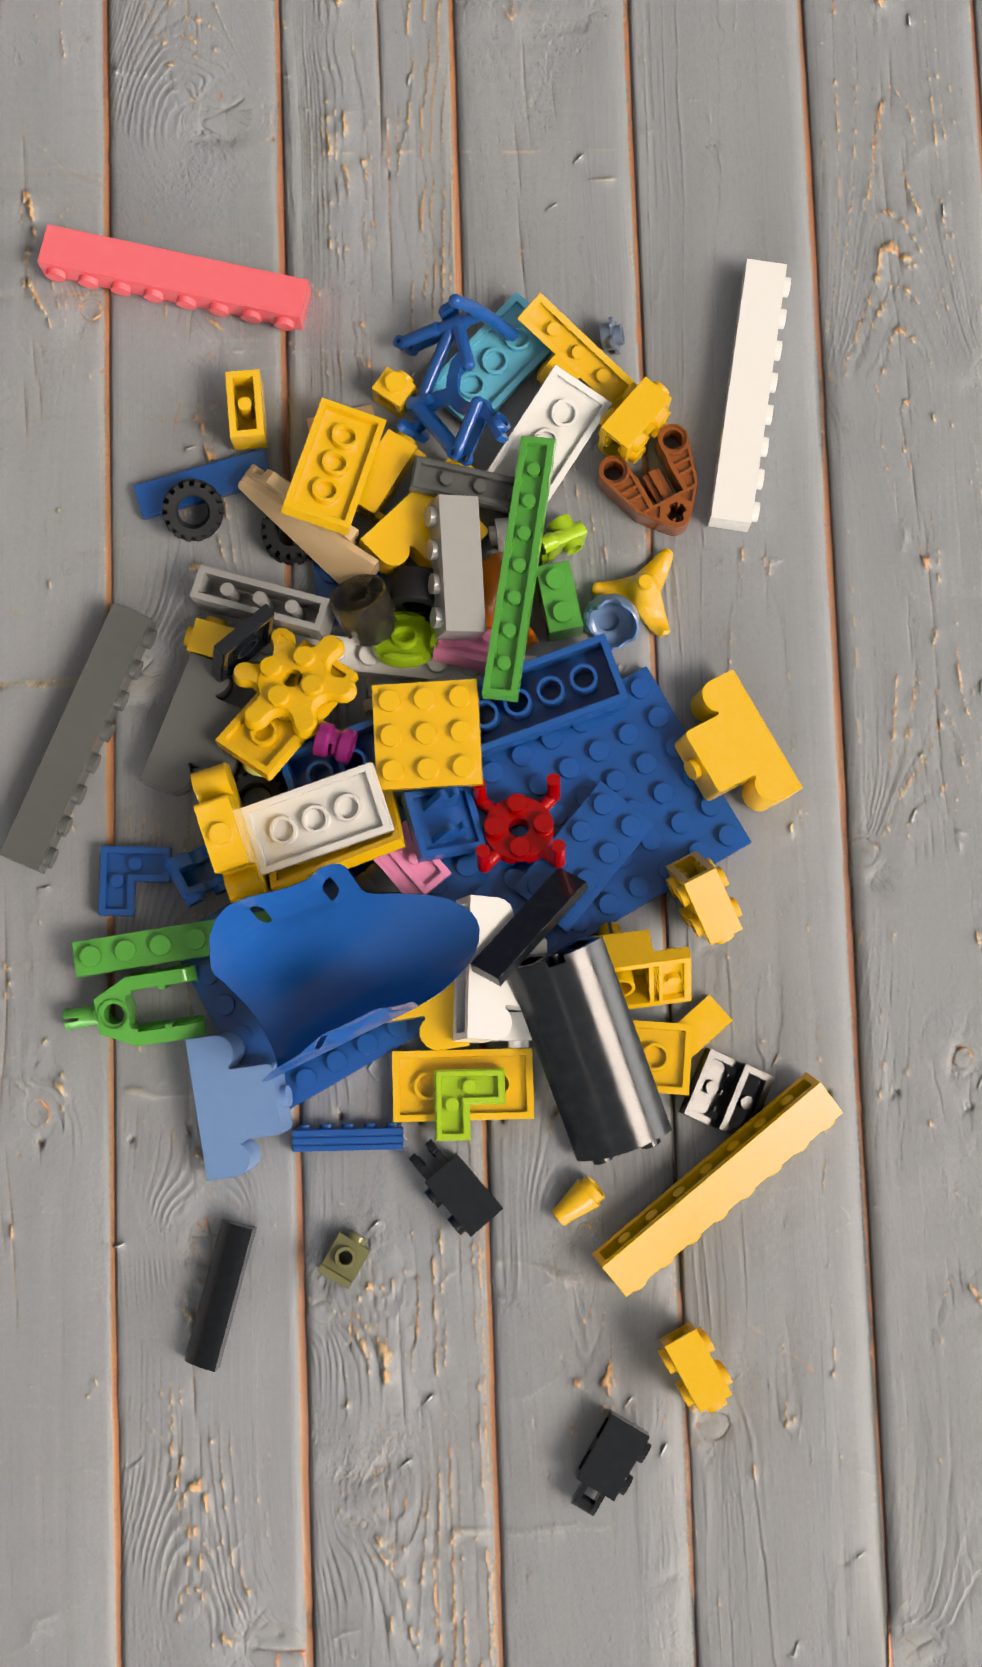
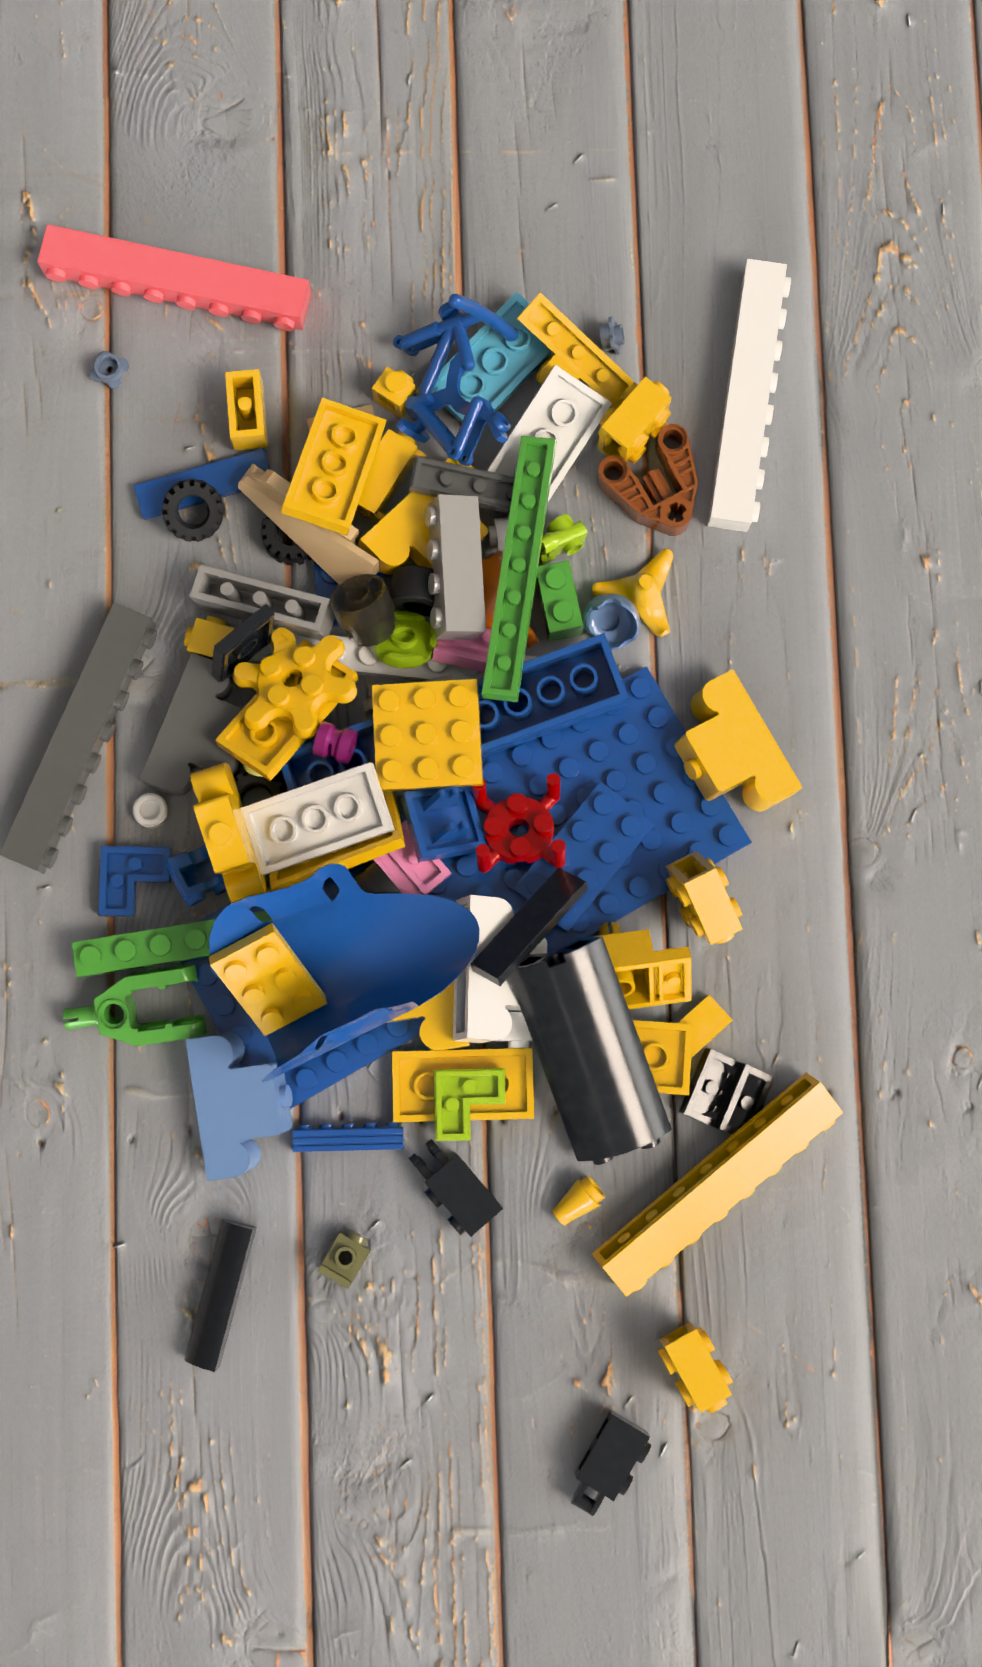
none -> sand blue plate [90,351,129,389]
none -> white tile [133,793,169,829]
none -> yellow plate [209,923,327,1036]

